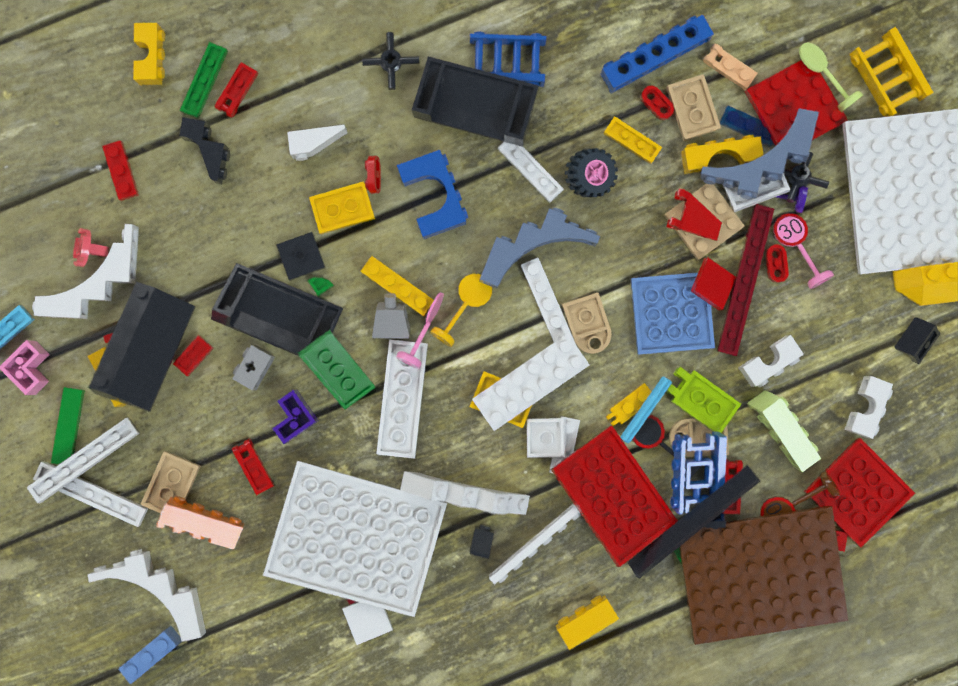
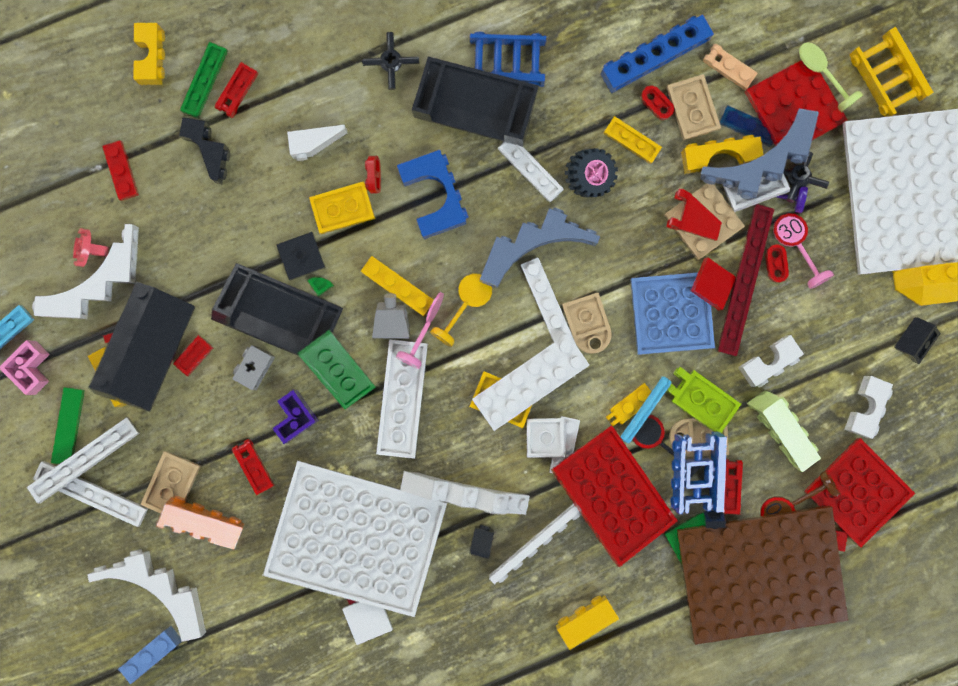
black tile [628,465,761,579] -> none

